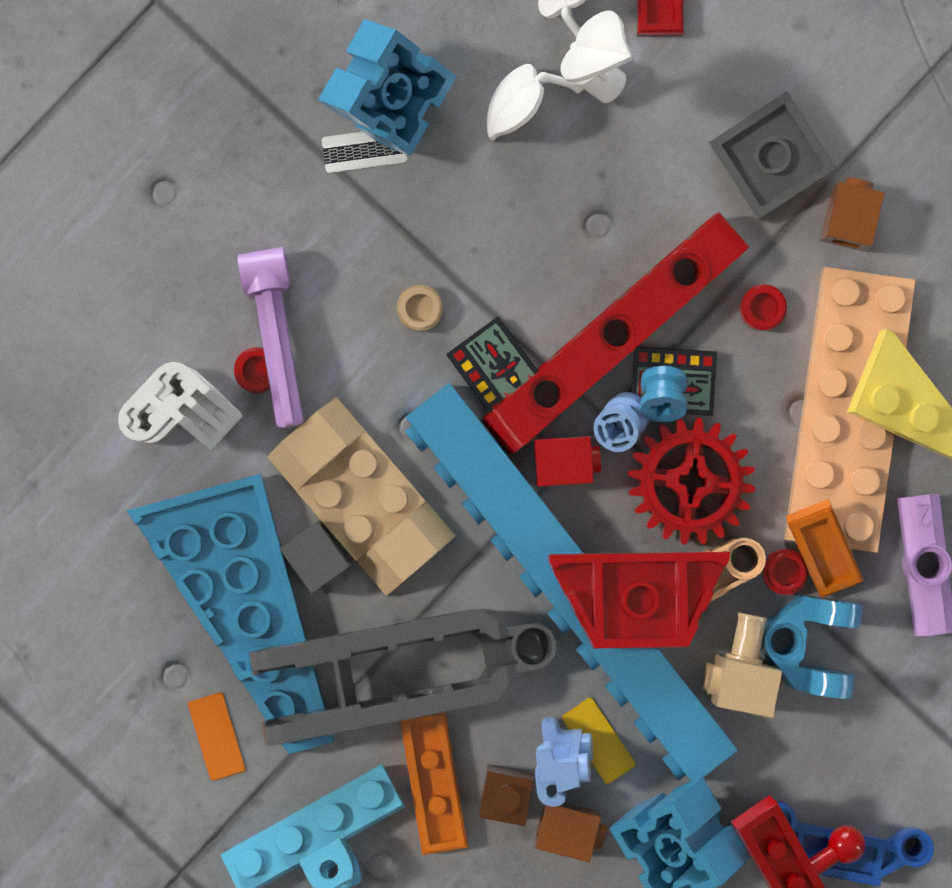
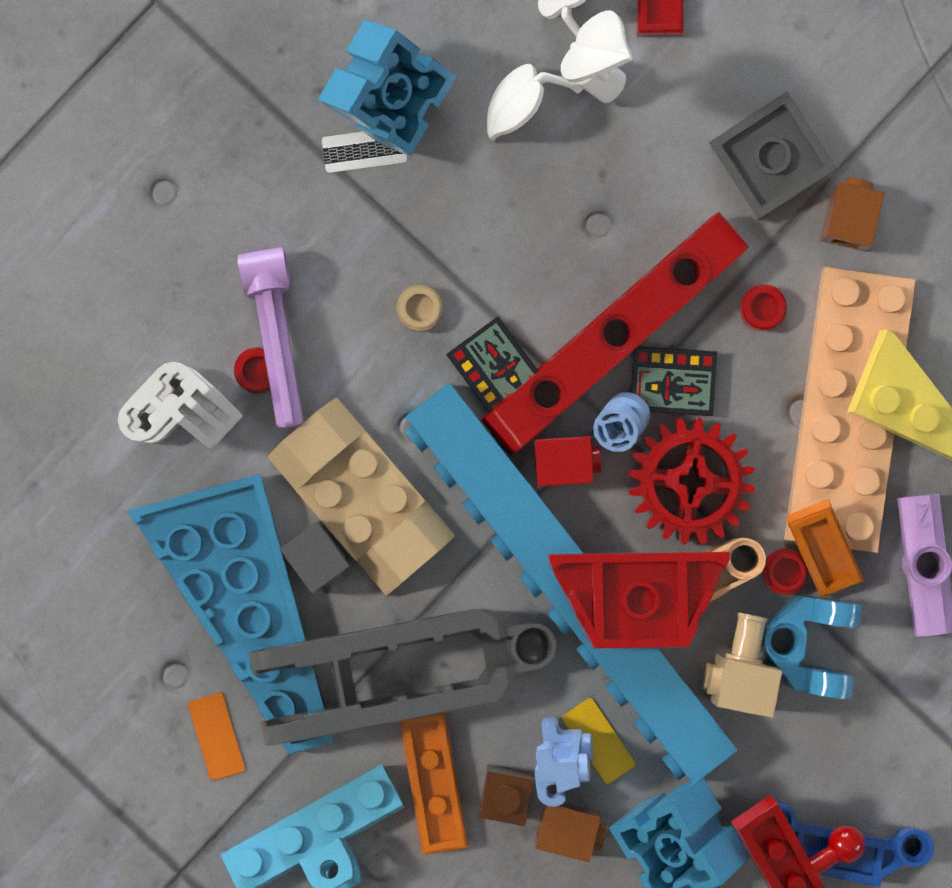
dark azure wheel [640,366,687,422] -> none

